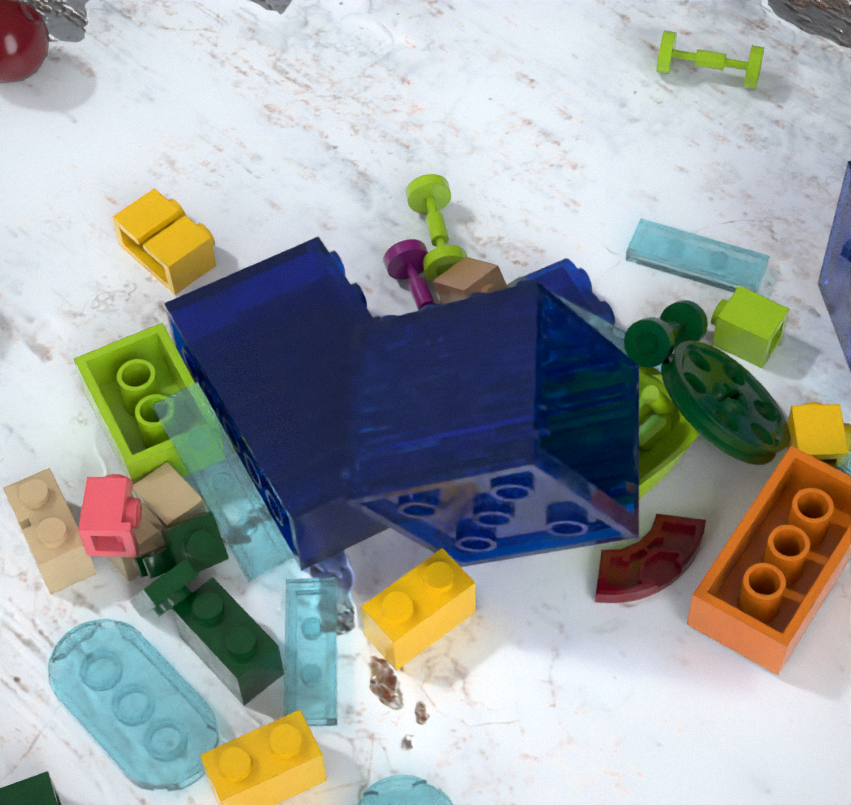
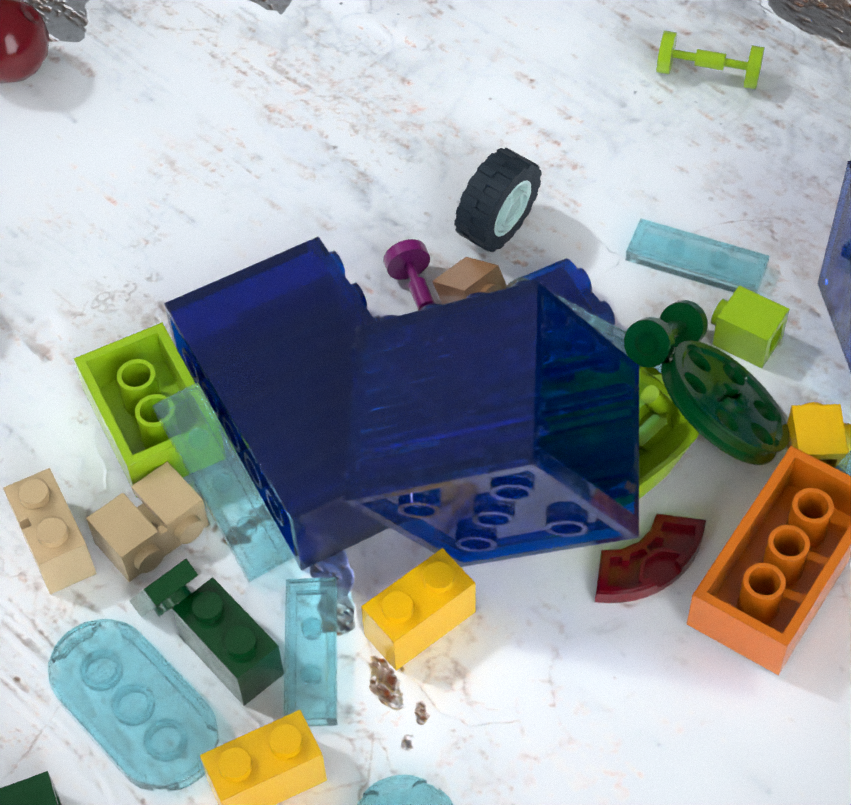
coral brick [78,474,142,557] -> none
yellow piece [112,188,216,295] -> none
dark green plate [134,512,229,579] -> none
lime wheel [406,174,467,283] -> none
none -> black wheel [454,147,542,252]

